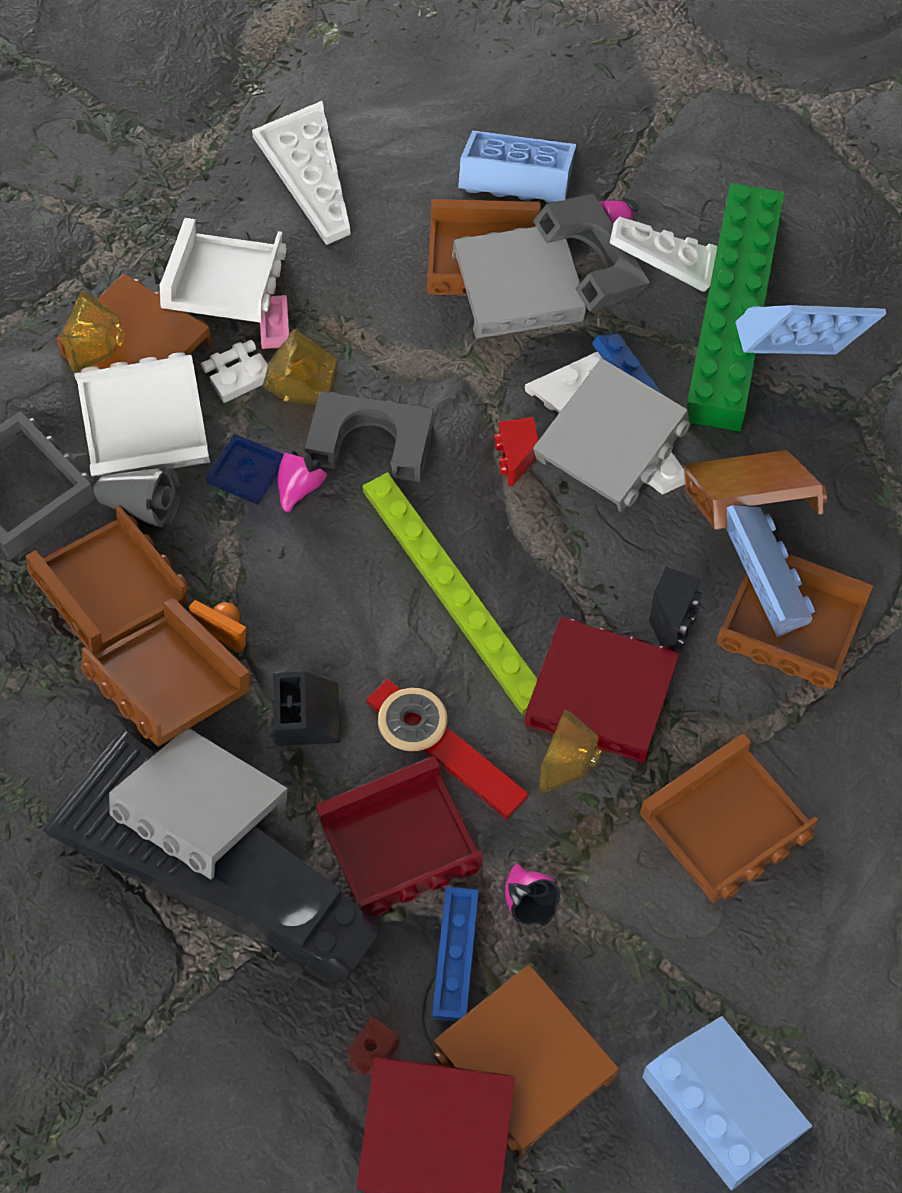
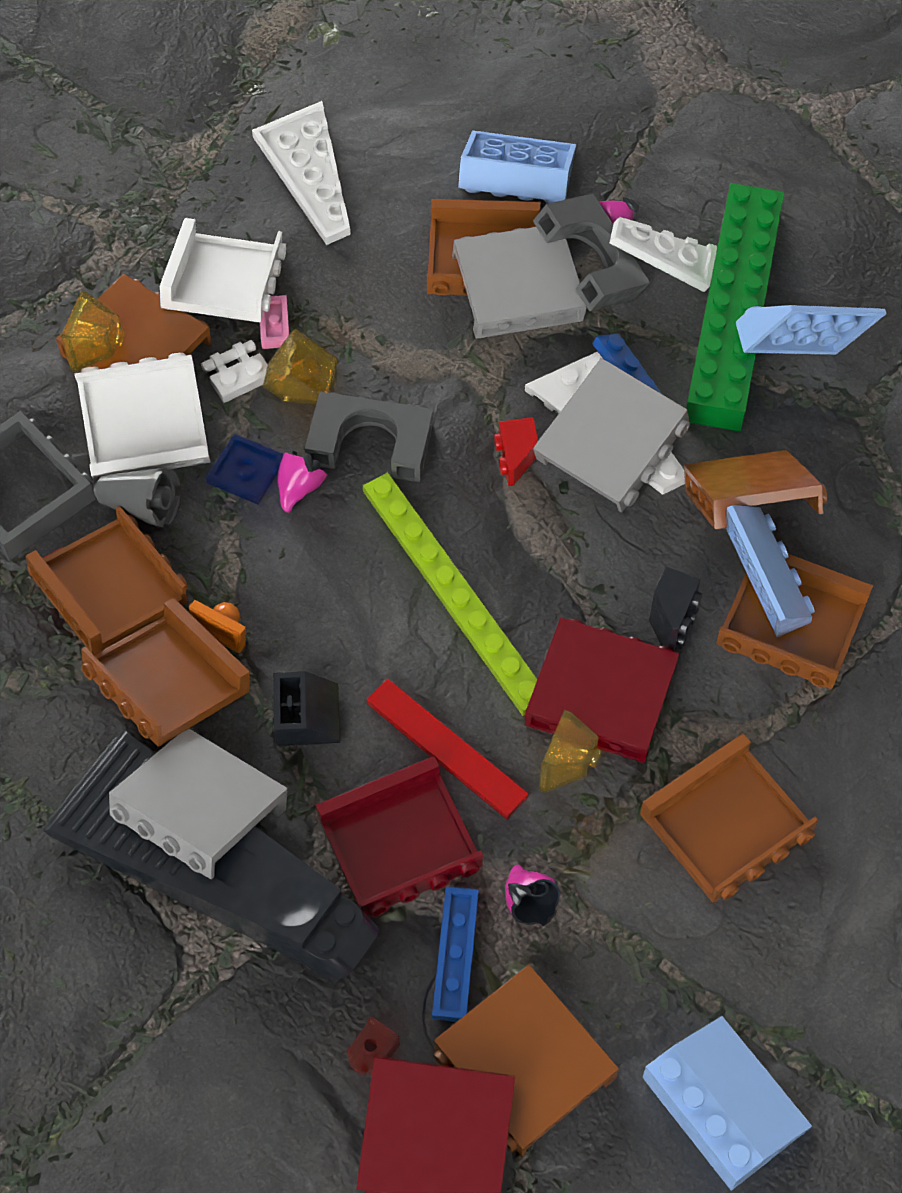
wheel [378,688,447,751] -> none

